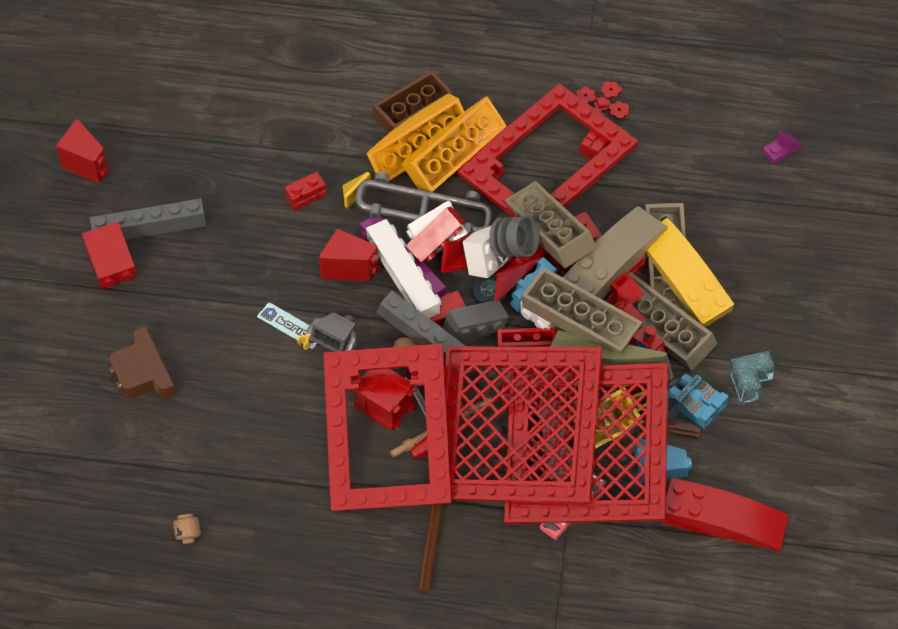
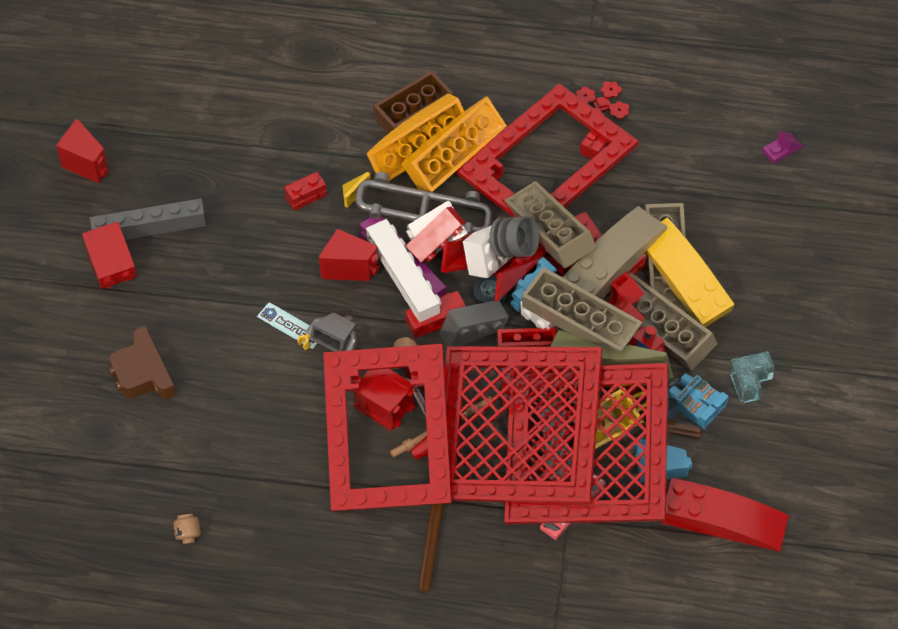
dark grey brick [376,290,480,382] -> none

